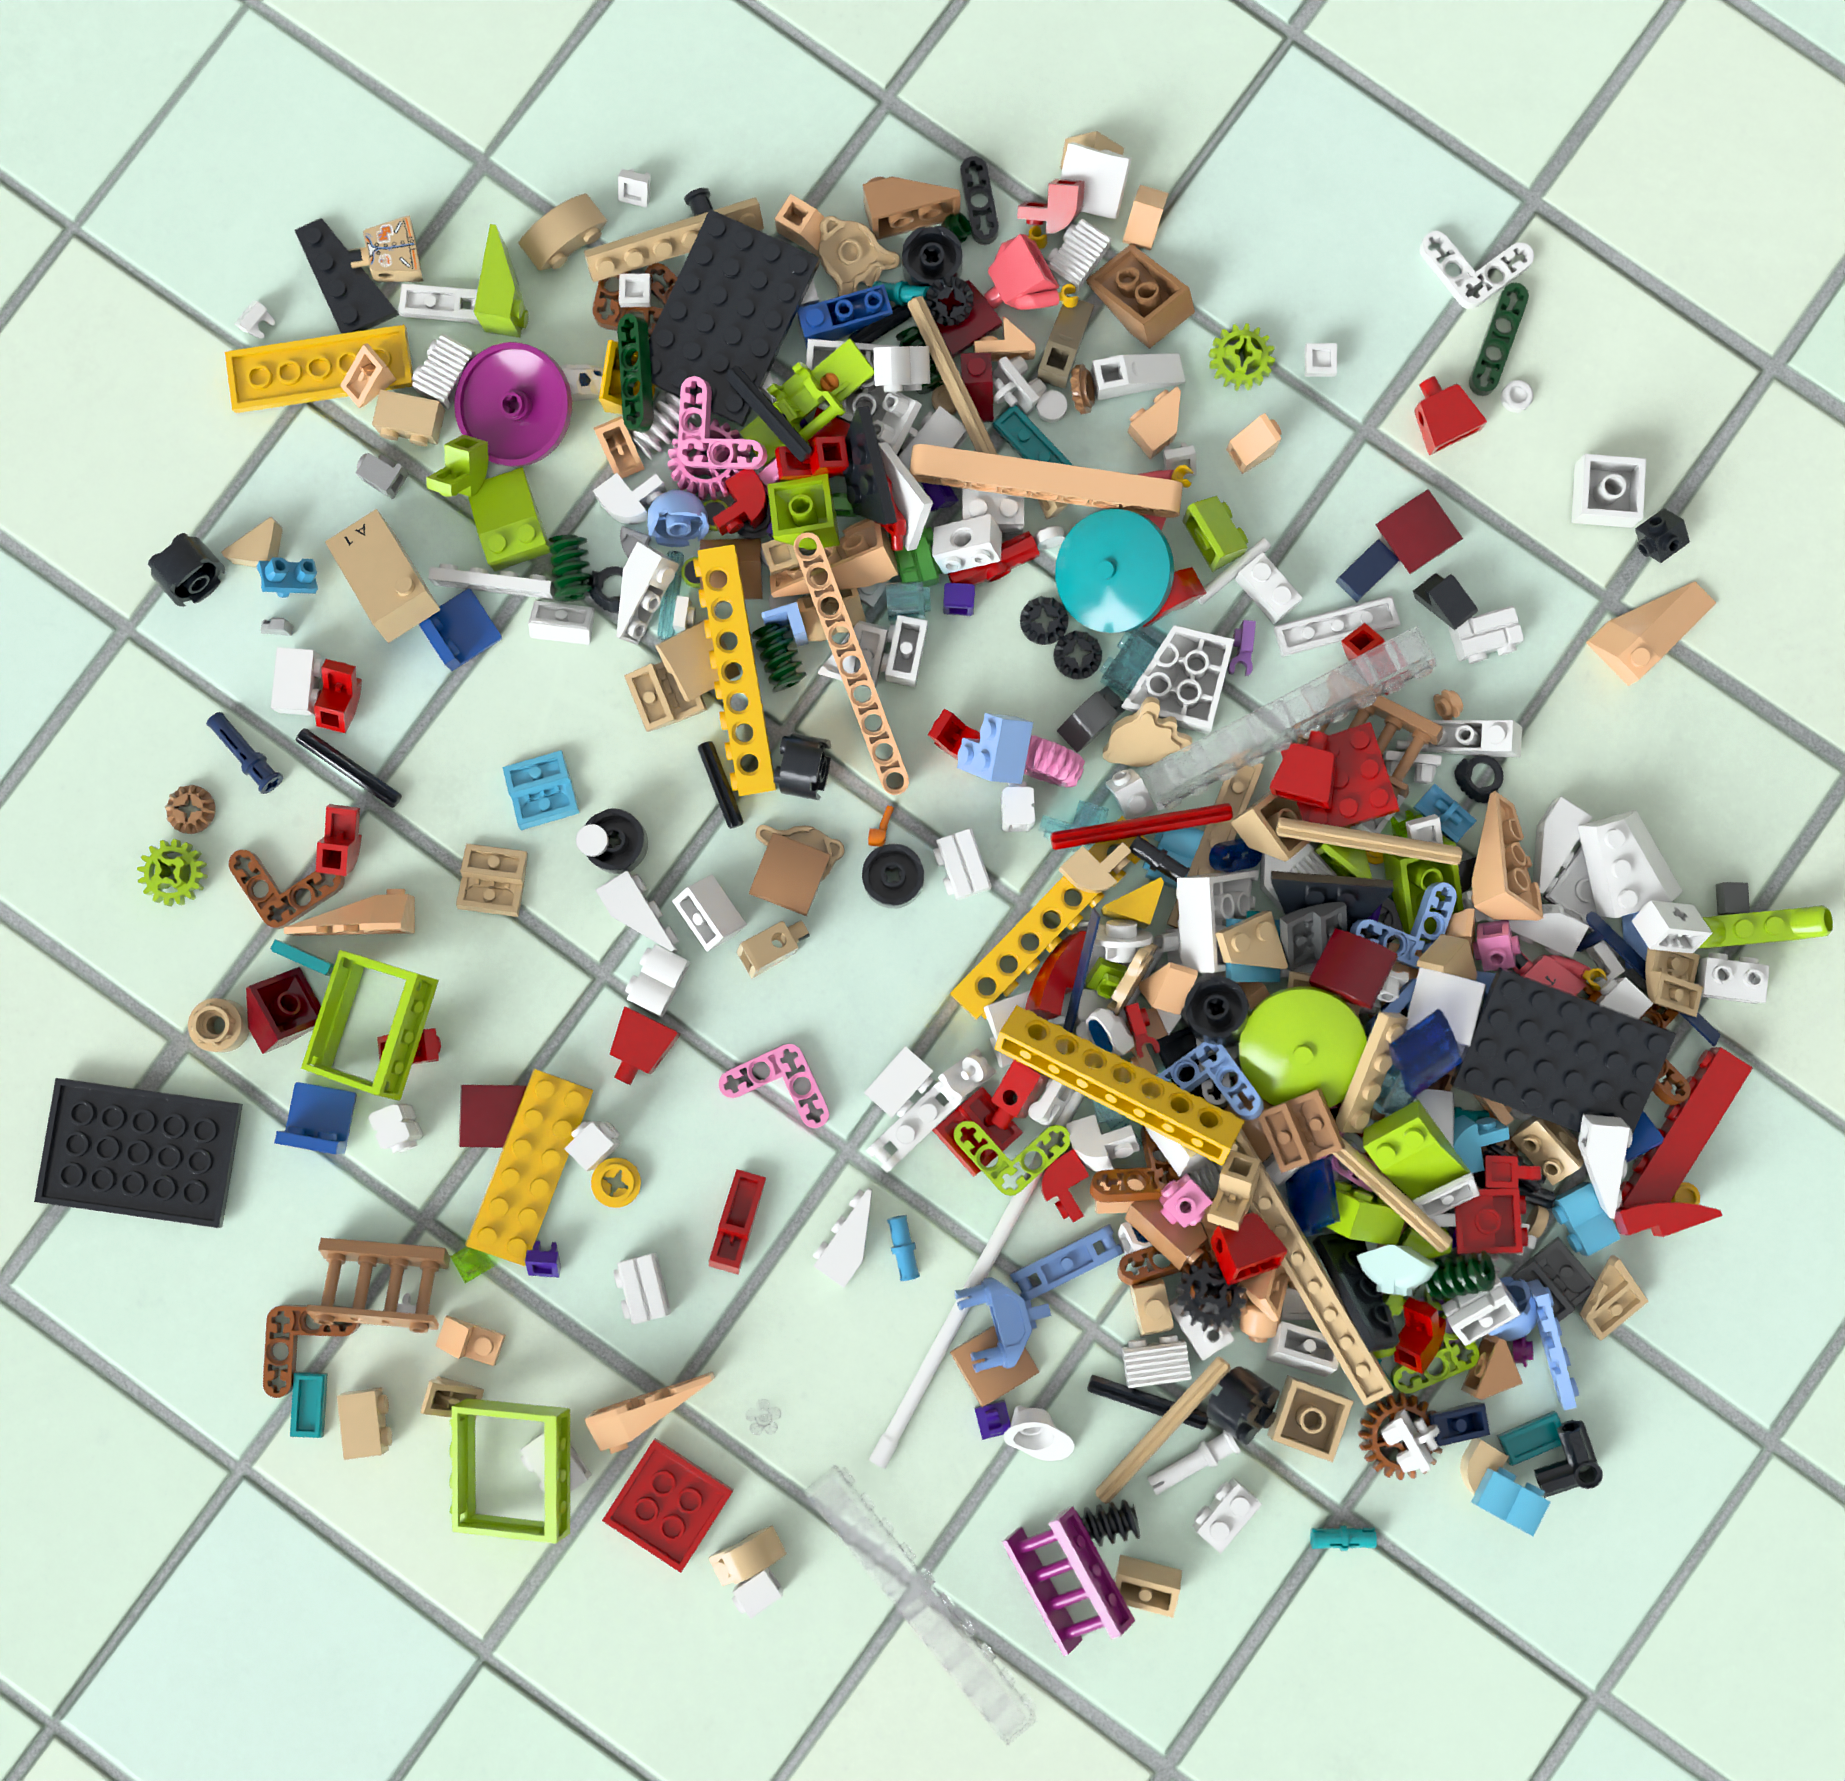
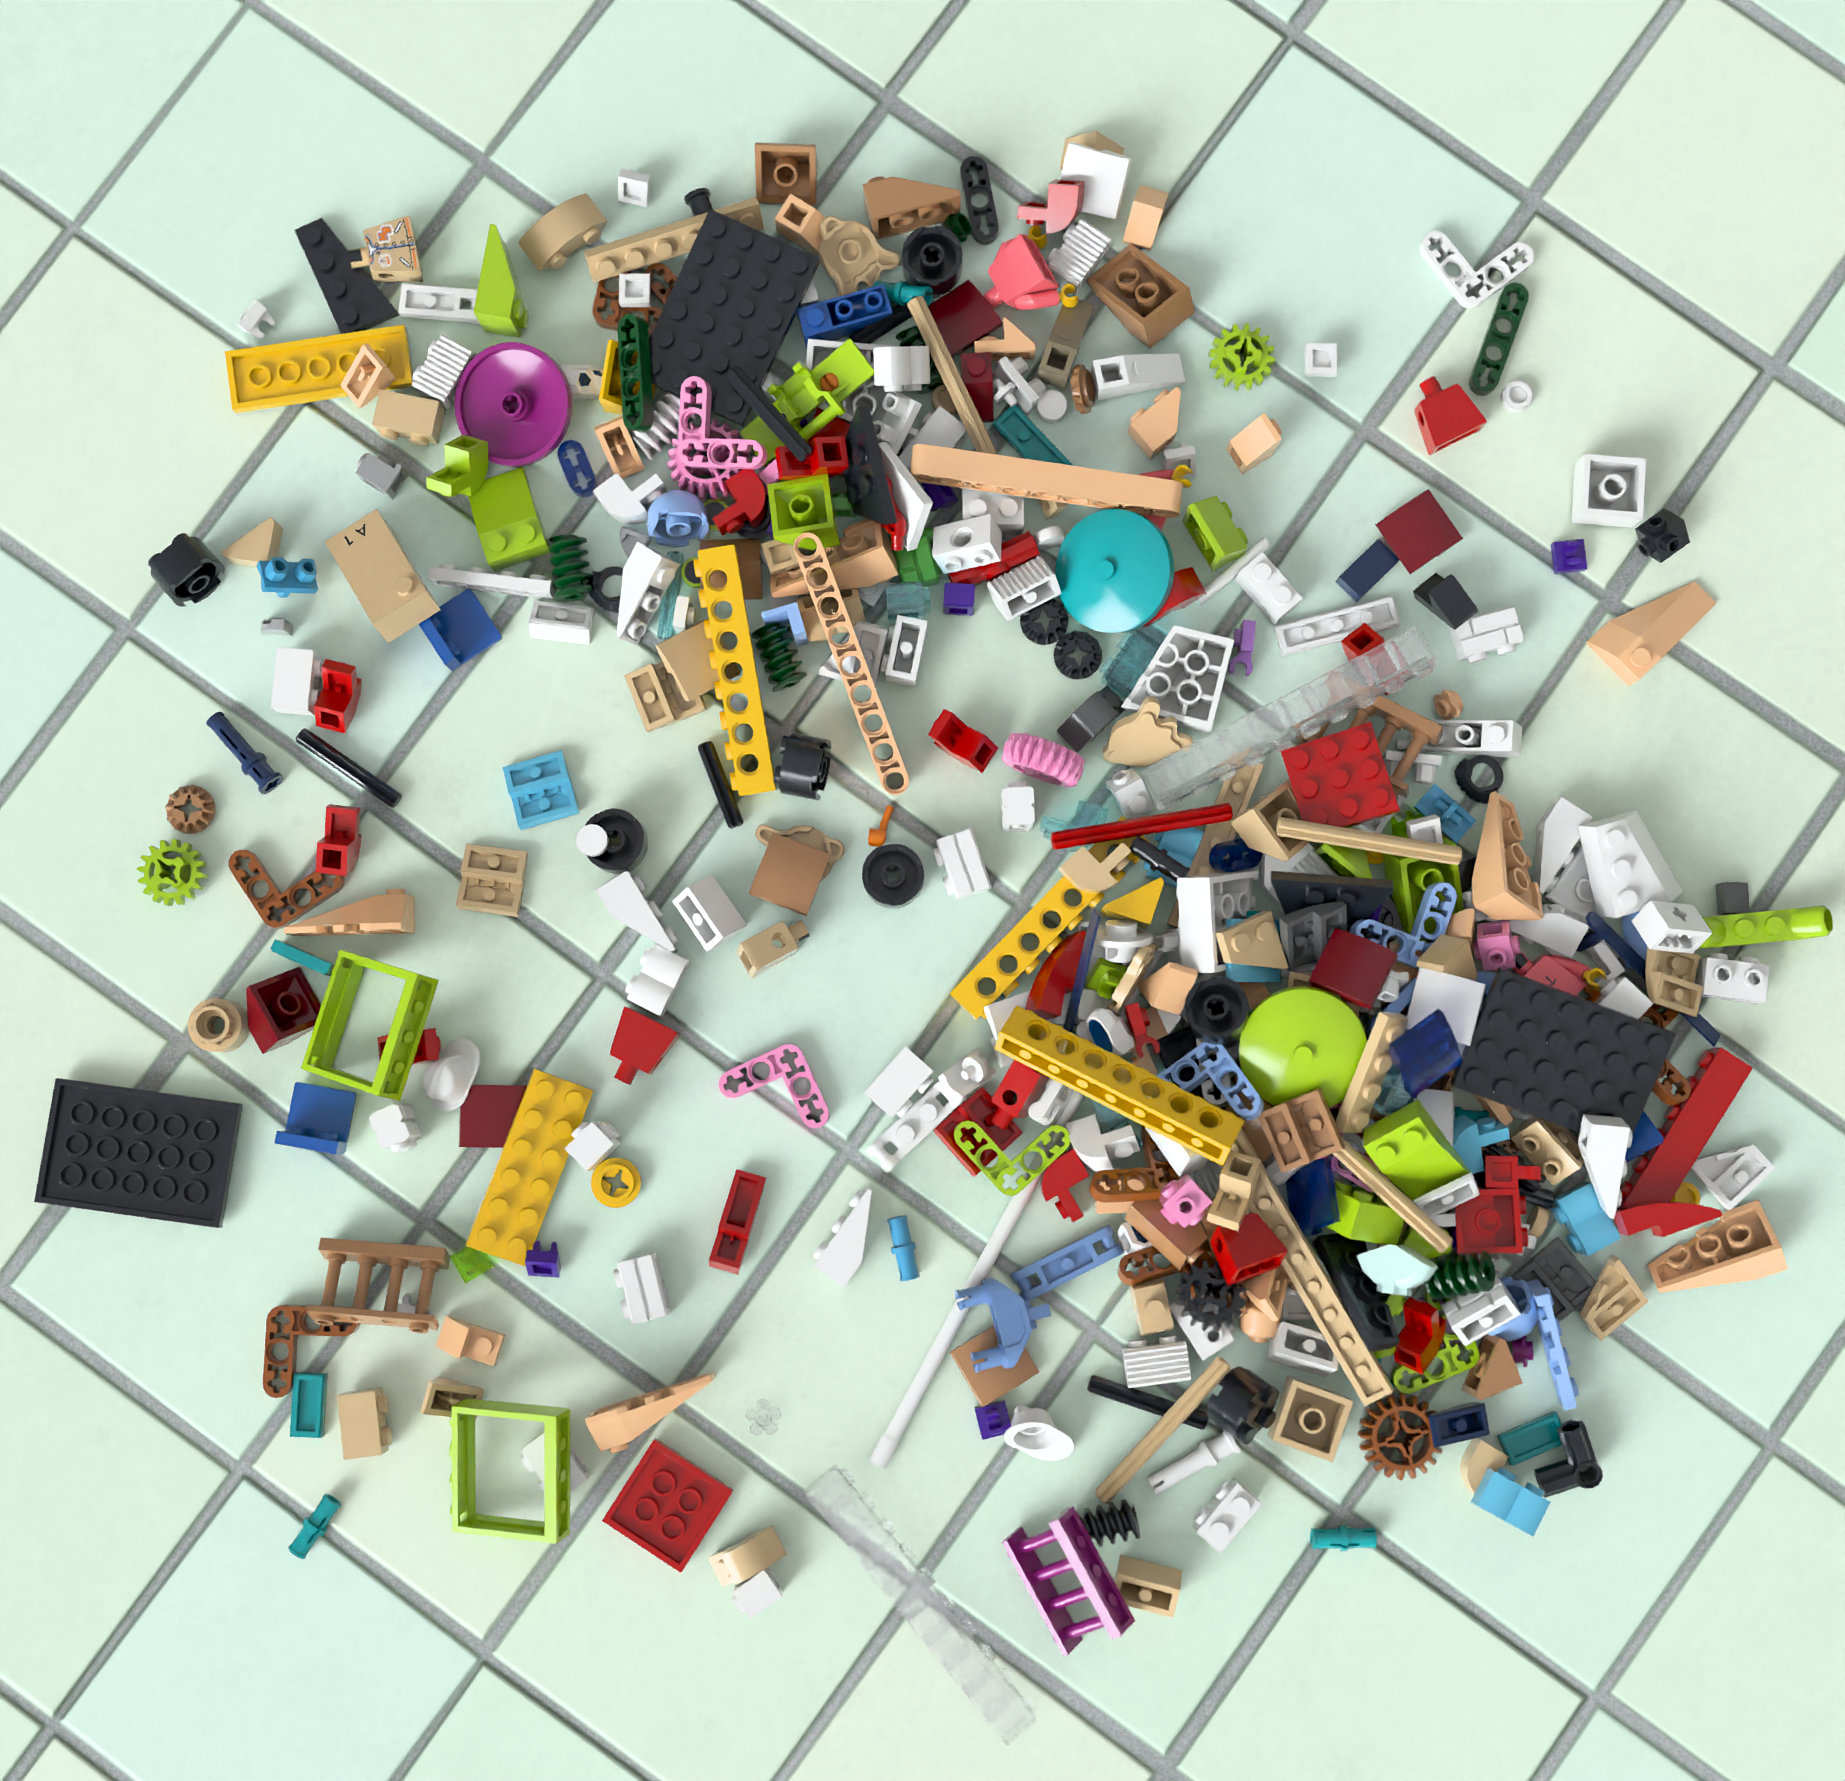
black gear [925,276,974,326] -> none
light blue brick [957,713,1033,784] -> none
red torso [1269,731,1336,810] -> none
white hips [1381,1409,1440,1473] -> none
none -> teal pin [288,1494,342,1559]
none -> white piece [423,1038,481,1111]
none -> clear blue beam [557,440,598,498]
none -> medium nougat slope [755,143,818,205]
none -> white brick [987,556,1061,622]
none -> dark purple tile [1550,539,1588,574]
none -> light nougat wedge [1648,1200,1788,1293]
none -> white wing [1690,1144,1775,1210]

